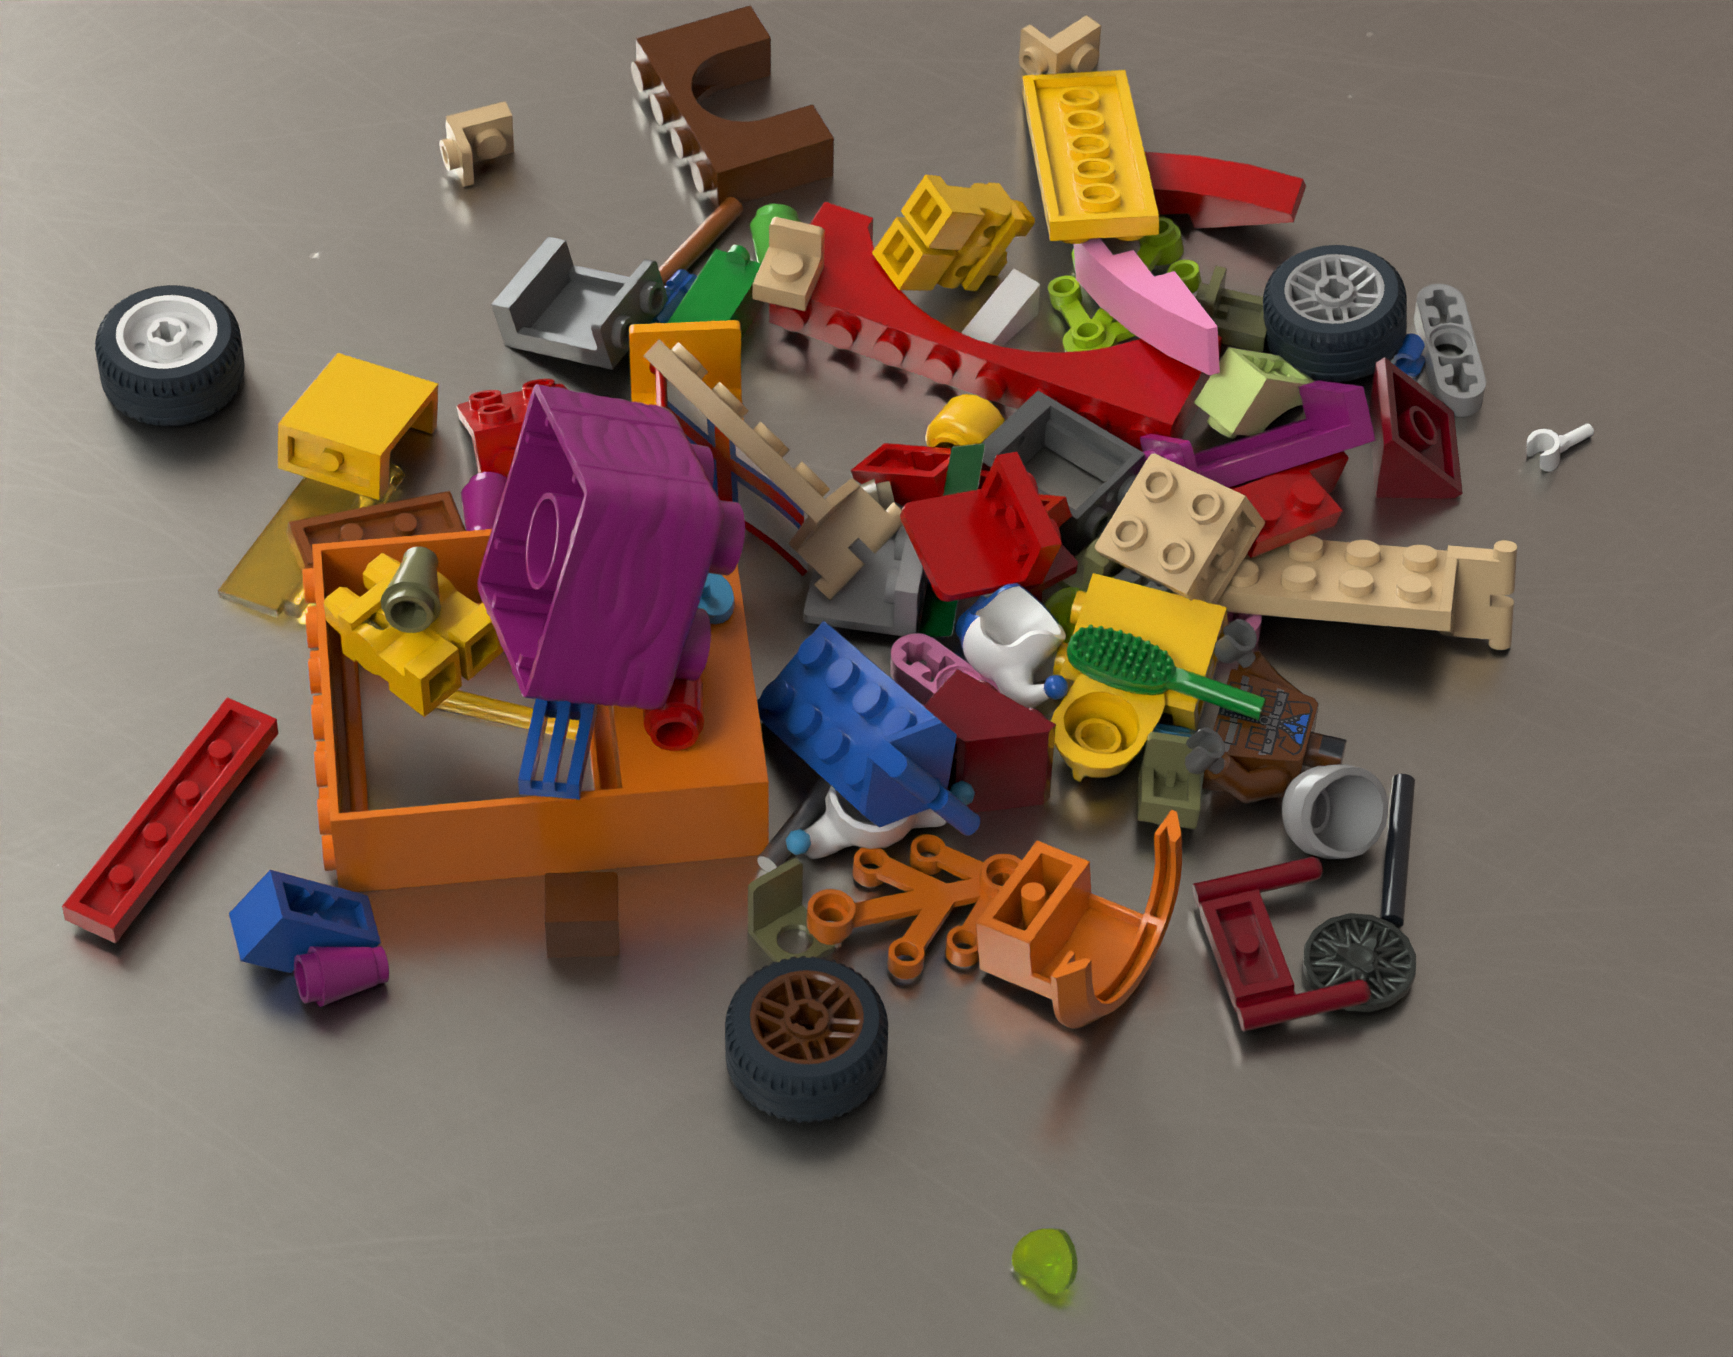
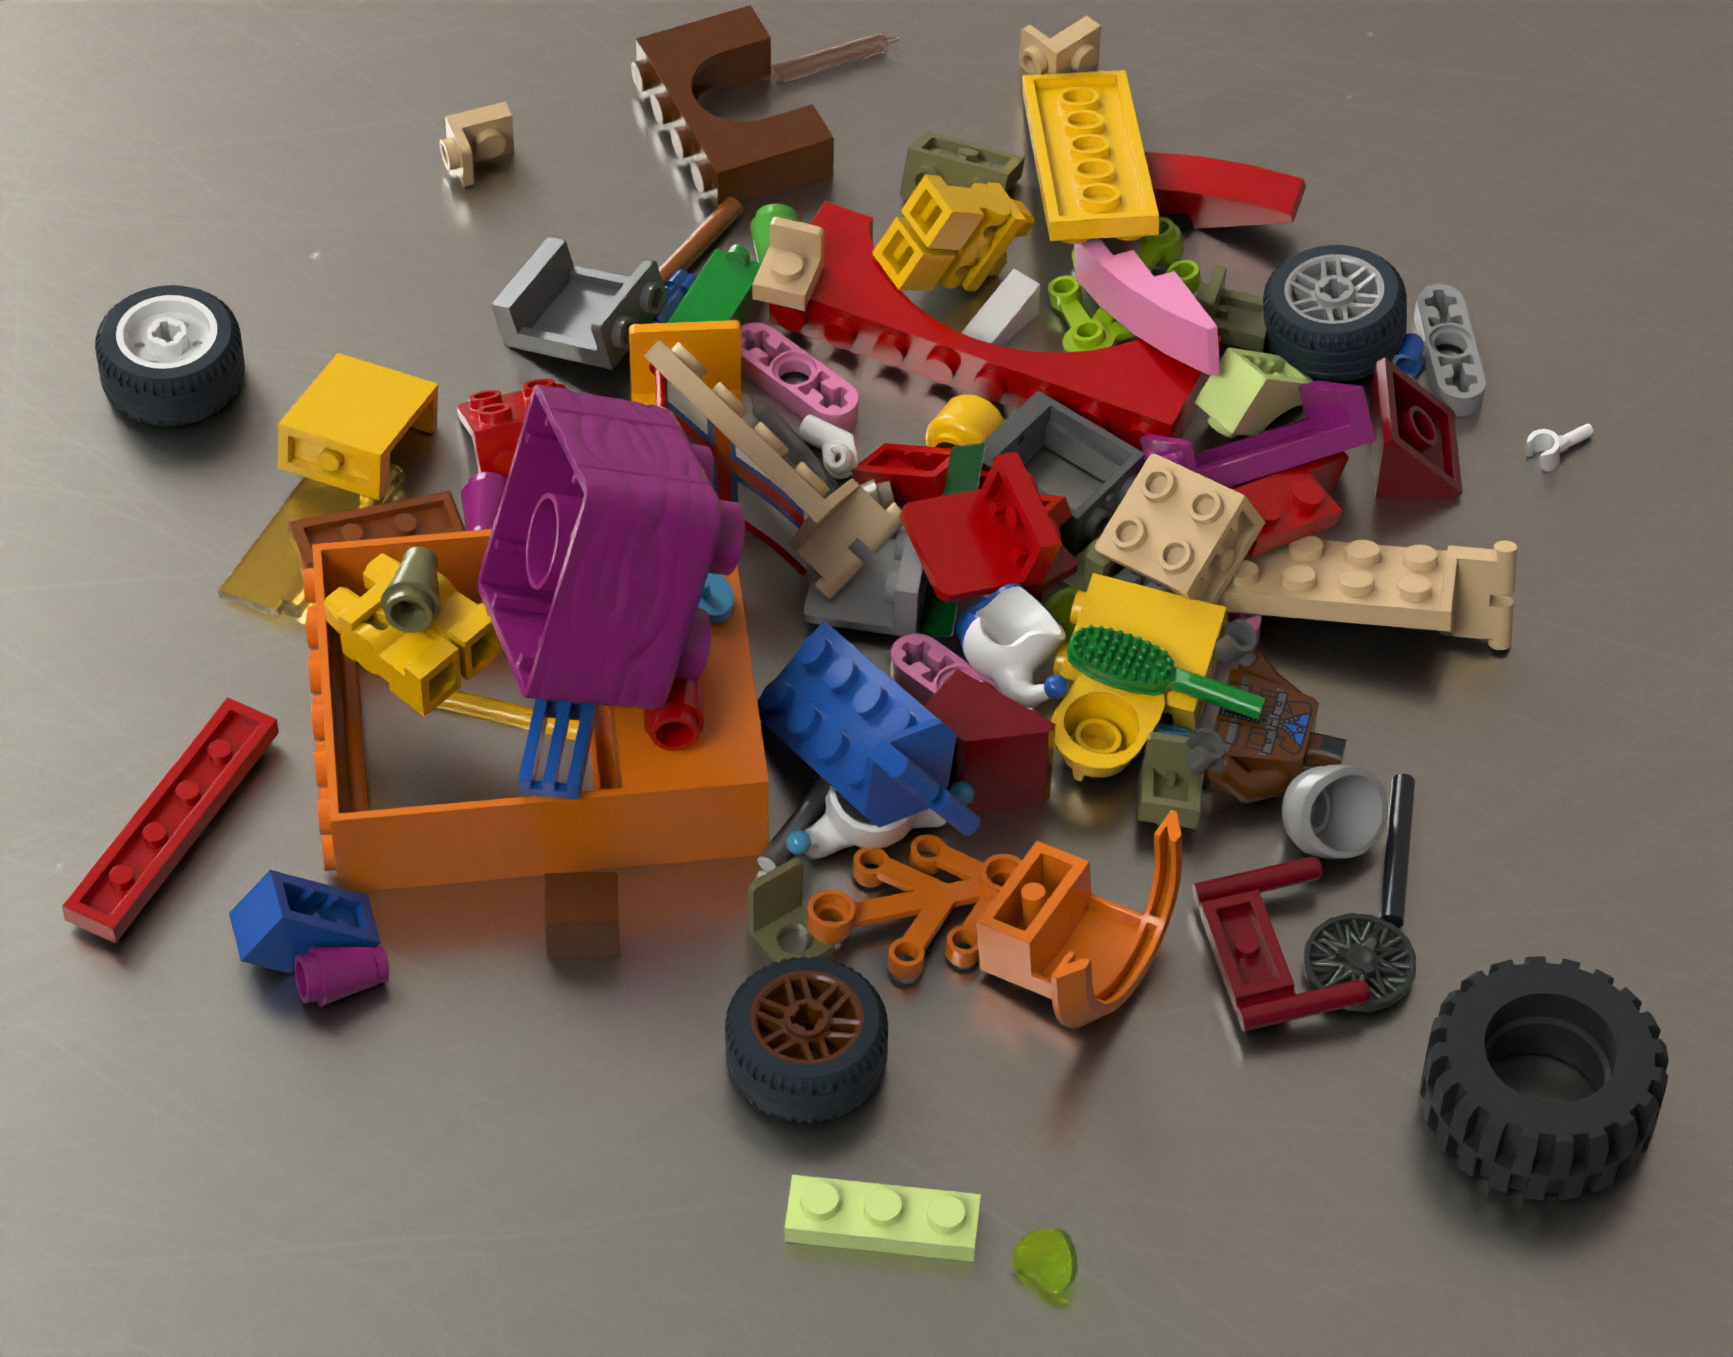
none -> bright pink beam [741,322,859,431]
none -> light grey piece [752,393,838,496]
none -> dark orange piece [759,32,900,84]
none -> yellowish green plate [784,1175,981,1262]
none -> white arm [798,414,860,479]
none -> olive bracket [900,132,1025,200]
none -> black tyre [1420,956,1669,1200]

